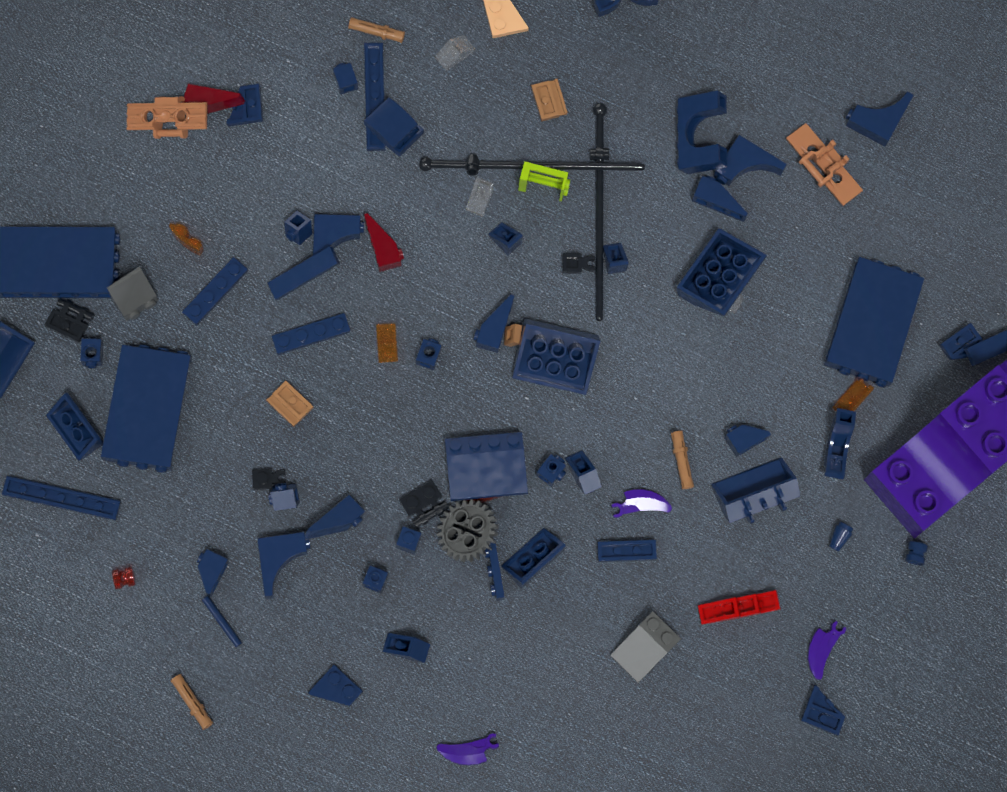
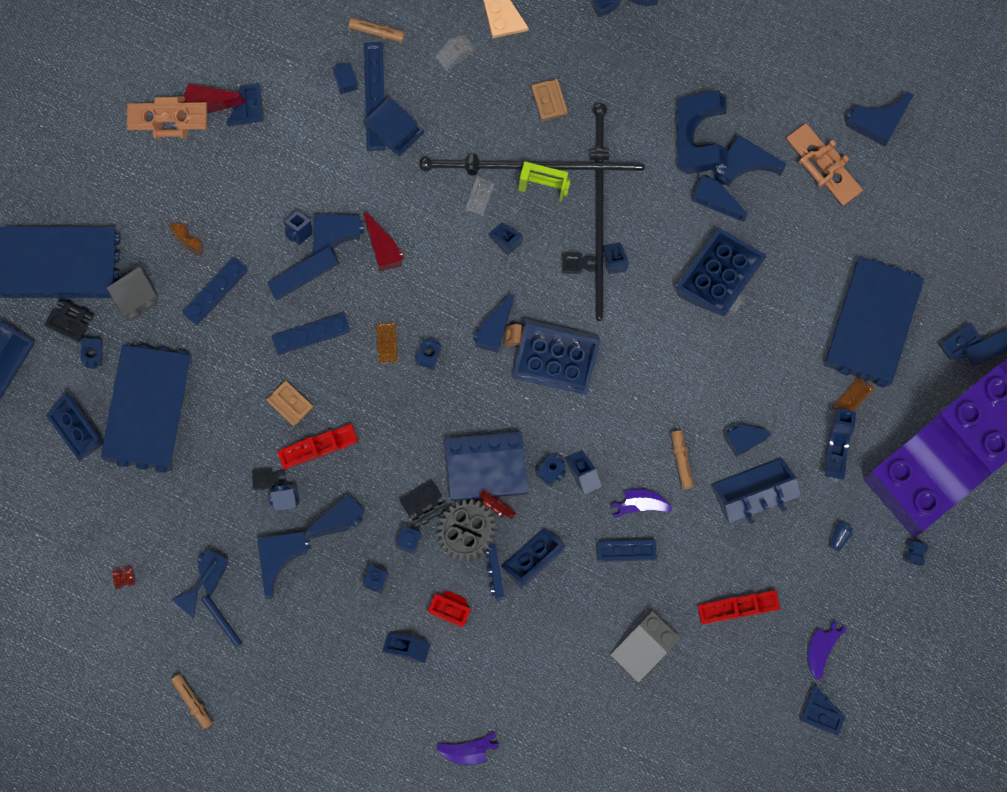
dark blue tile [2,476,121,521] -> none
dark blue wing [308,665,363,707] -> none
none -> dark blue piece [172,561,218,619]
none -> red slope [277,424,359,470]
none -> red slope [427,591,471,628]
none -> clear red plate [479,490,516,519]

